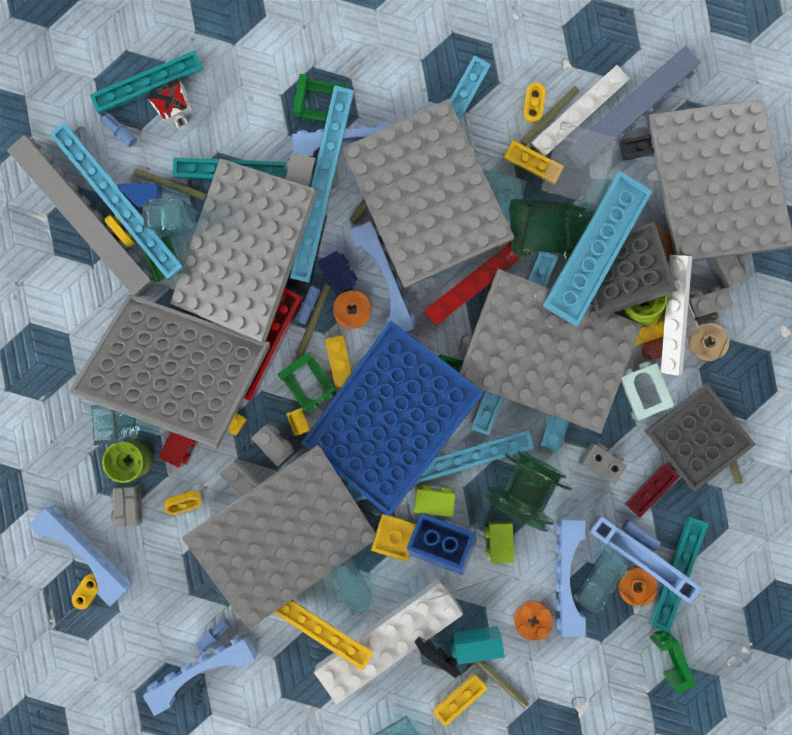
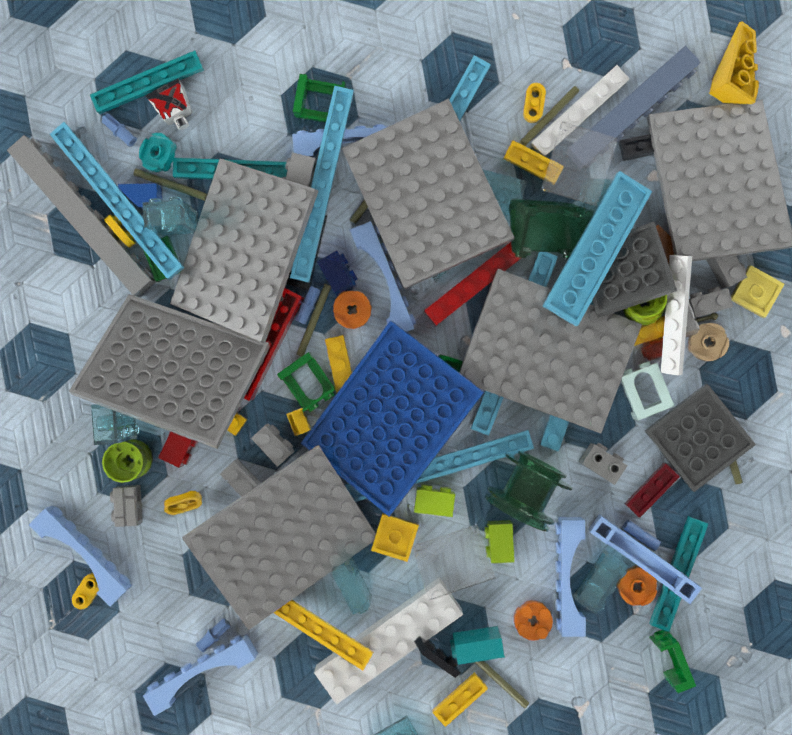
blue brick [406,513,477,575] -> none
none -> teal plate [139,133,177,172]
none -> yellow wedge [709,21,759,104]
none -> light yellow plate [731,265,785,318]

